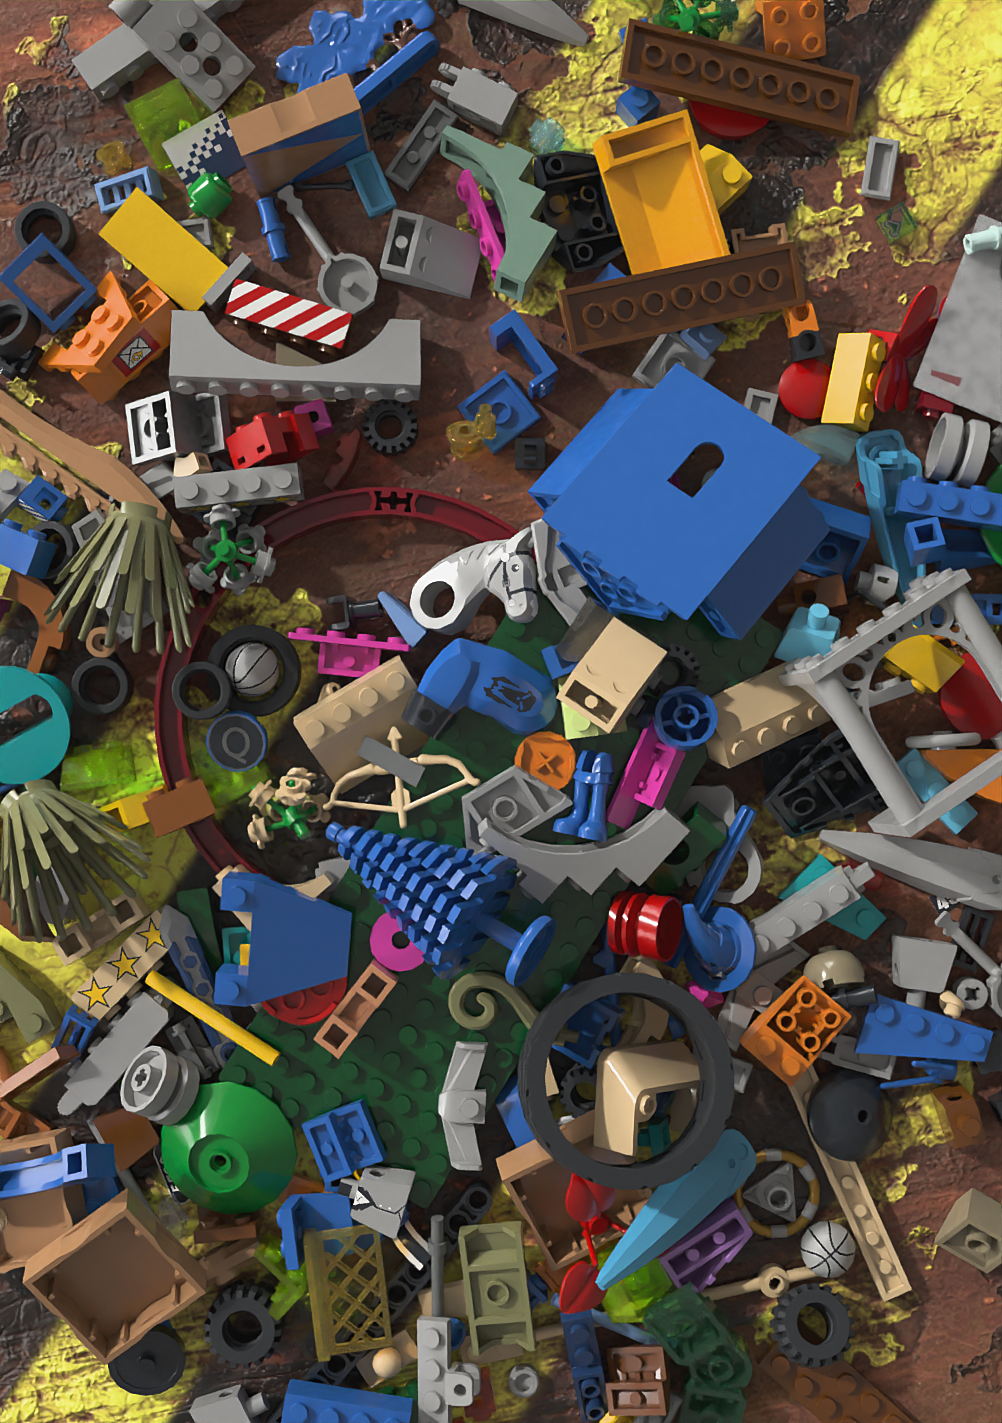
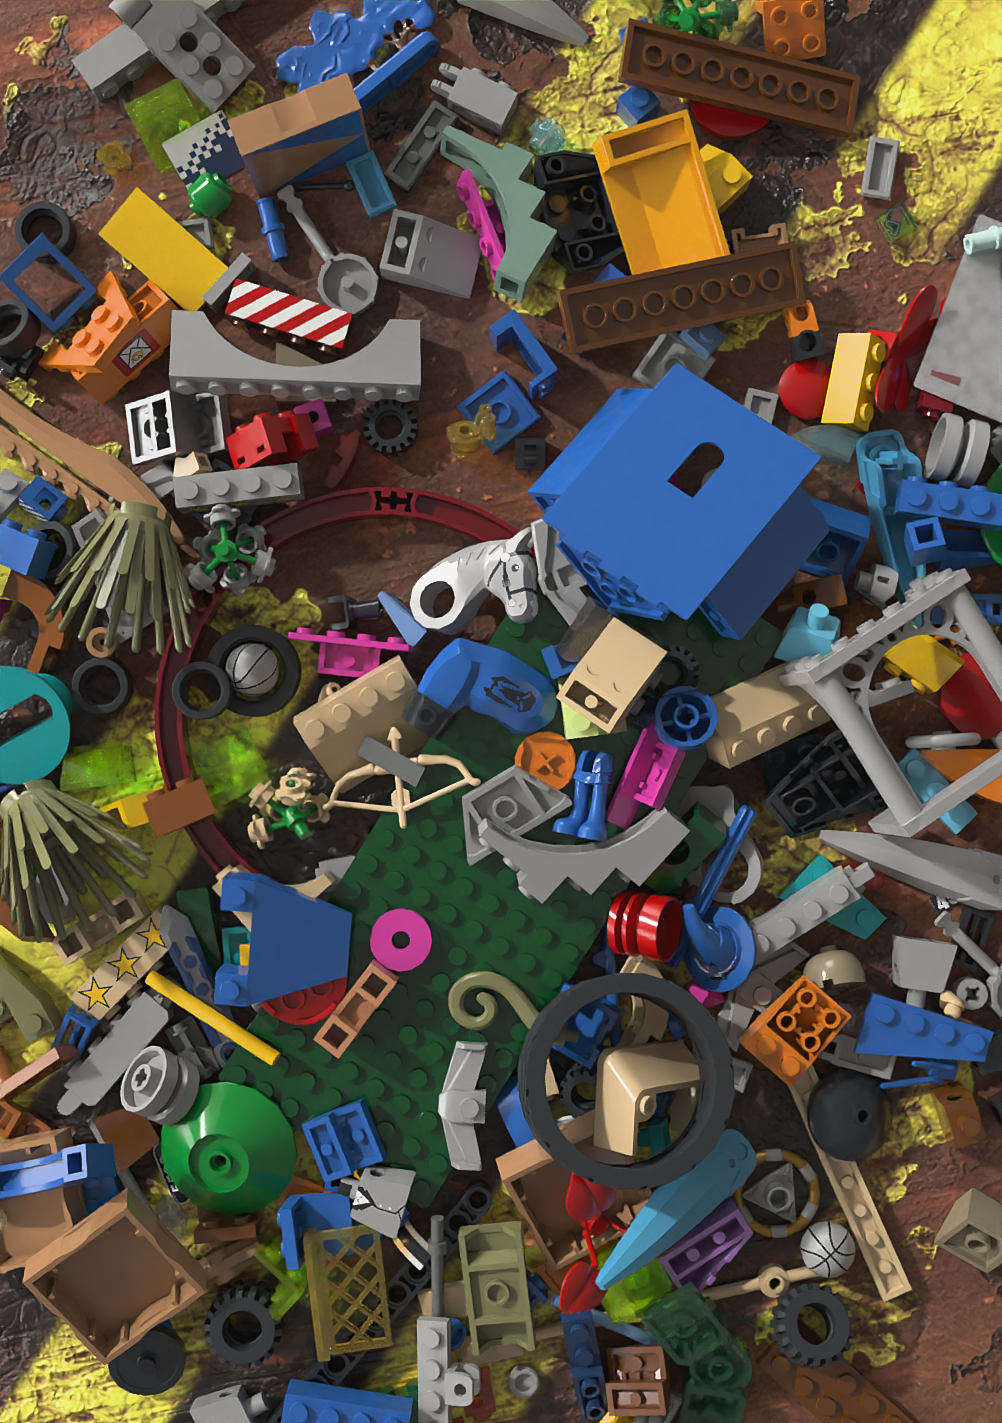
medium blue slope [94,166,164,215] -> none
black tile [206,710,269,772] -> none
blue plant [326,822,556,987] -> none
tan tile [356,1325,418,1388] -> none
black pin [826,984,878,1012] -> none

